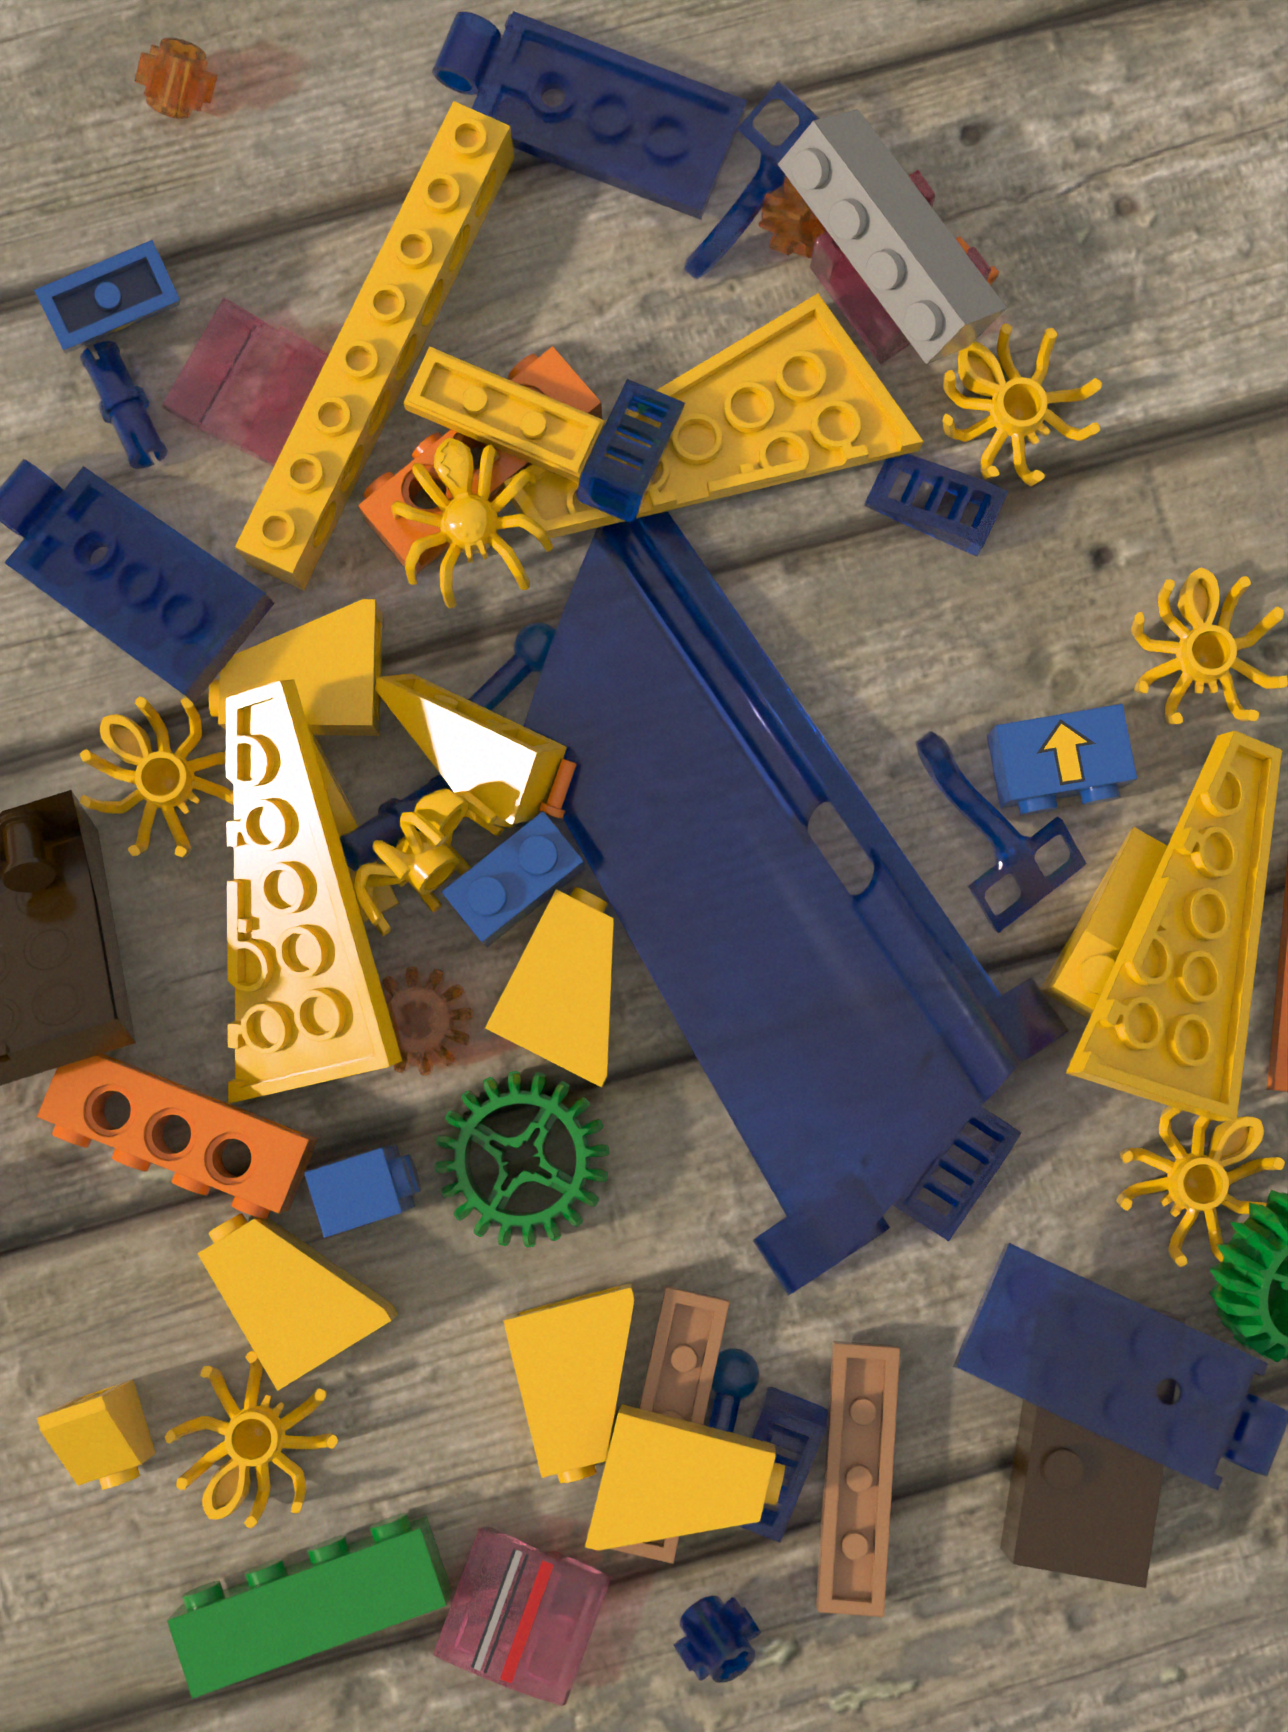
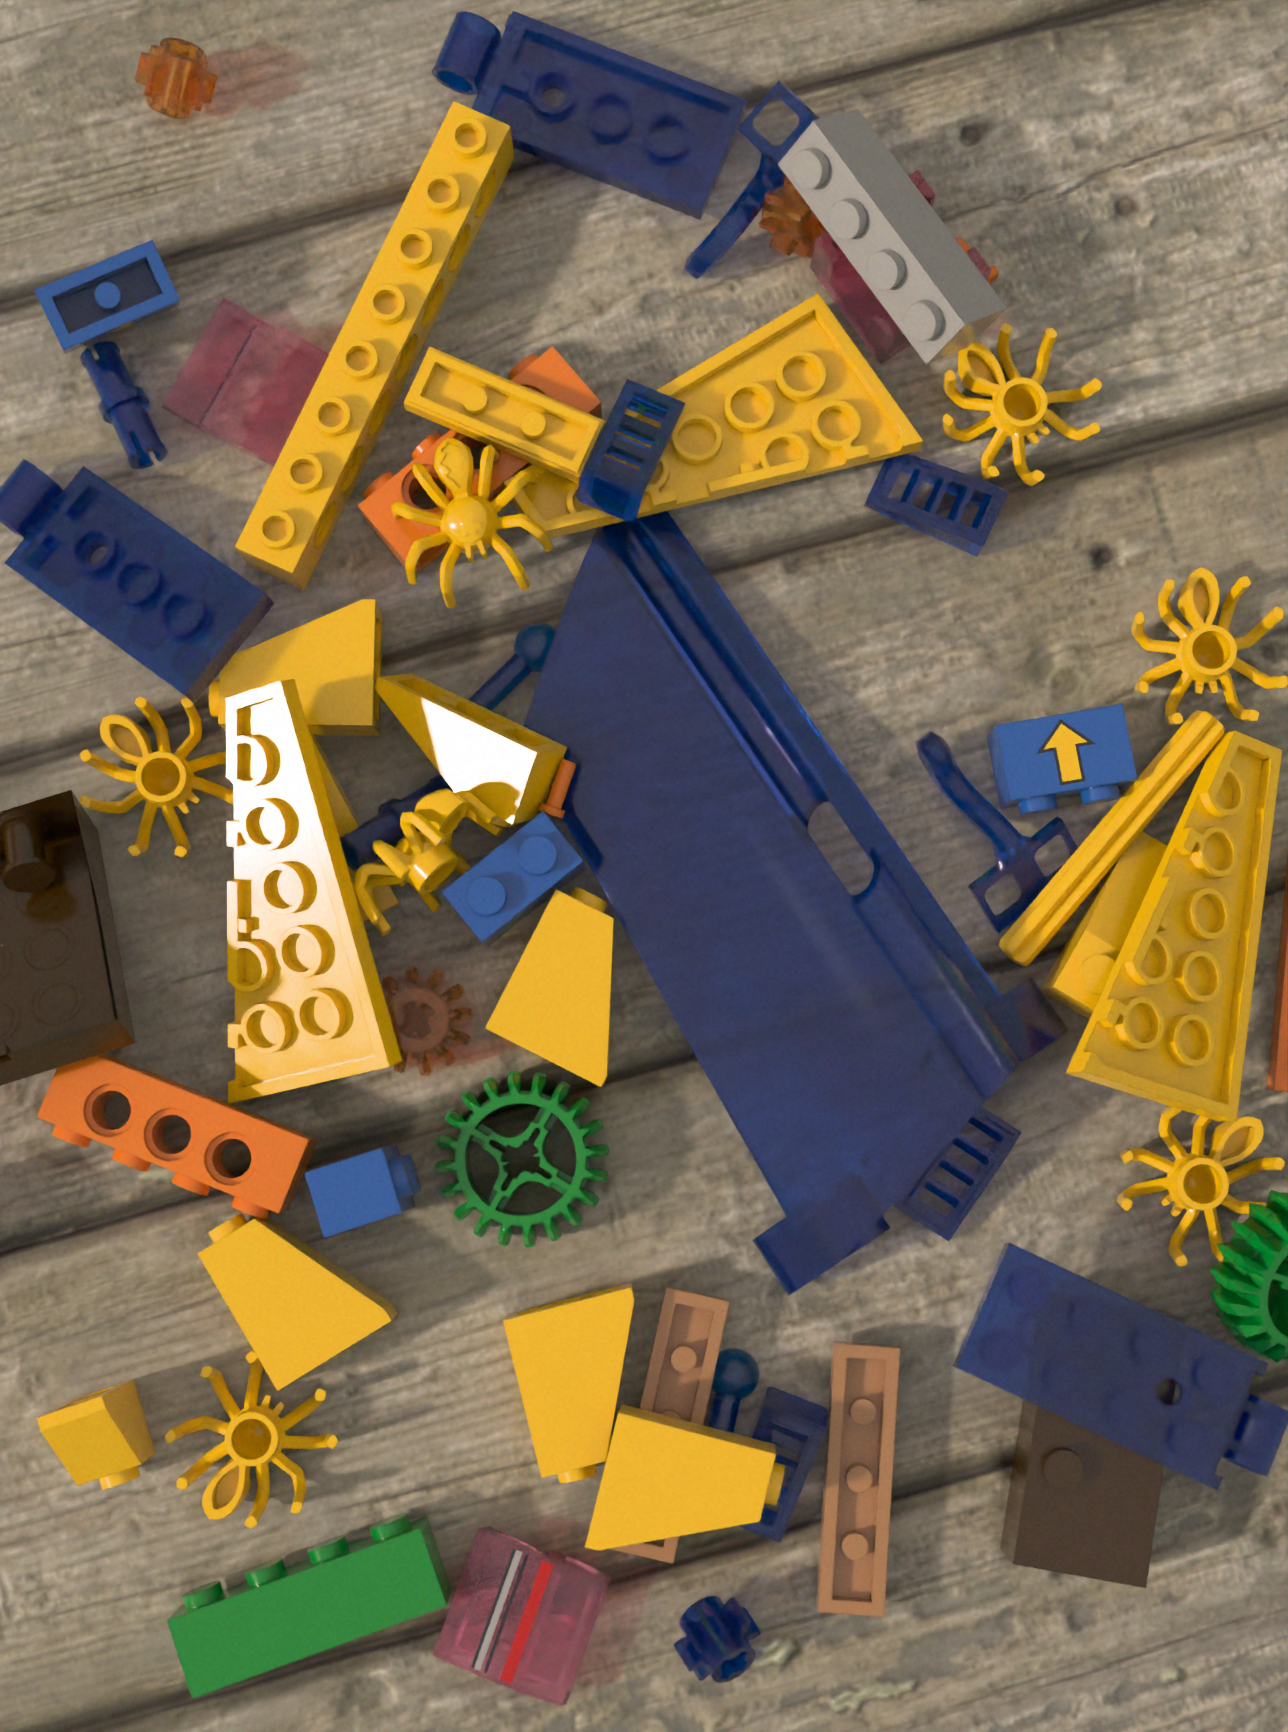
none -> yellow axle [999,710,1225,966]

